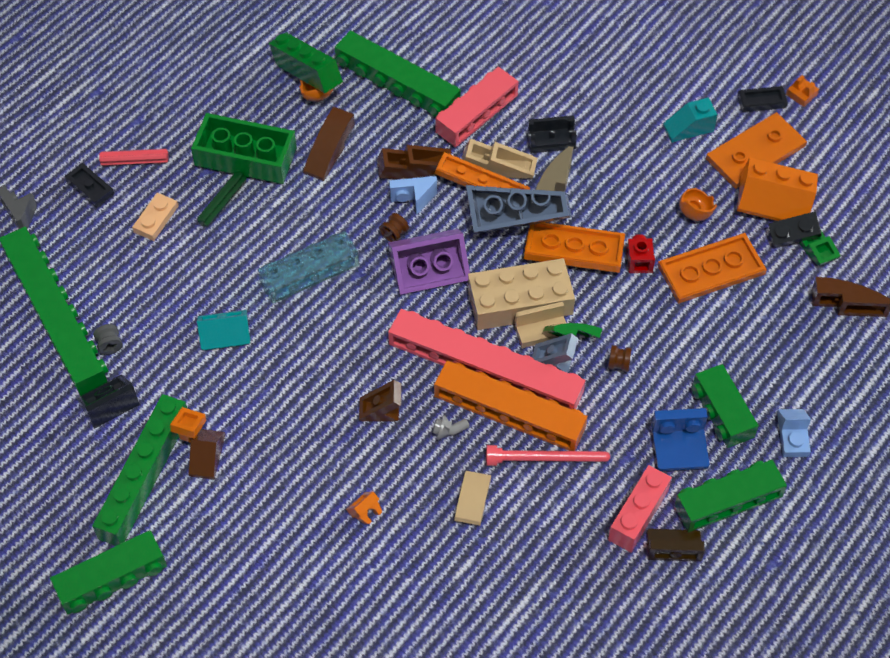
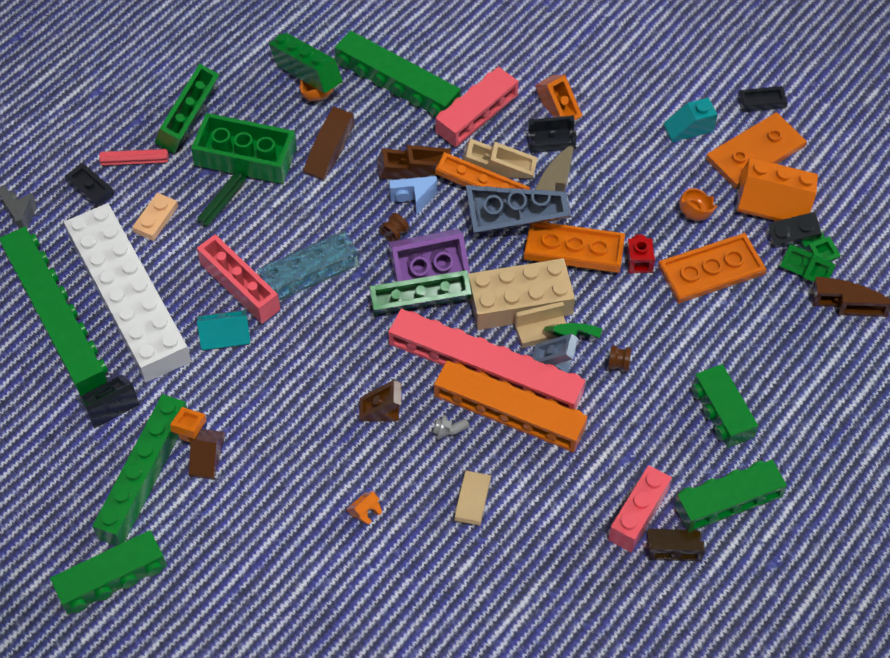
dark grey wheel [93,324,123,355] -> none
coral piece [486,445,610,466] -> none
blue bracket [651,408,710,471] -> none
light blue slope [777,409,811,457] -> none
orange tile [786,75,819,107] -> none
none -> white brick [64,203,191,383]
none -> green brick [154,63,220,154]
none -> coral brick [197,234,281,324]
none -> brick [370,270,472,315]
none -> orange slope [535,75,582,120]
none -> green slope [779,243,836,282]

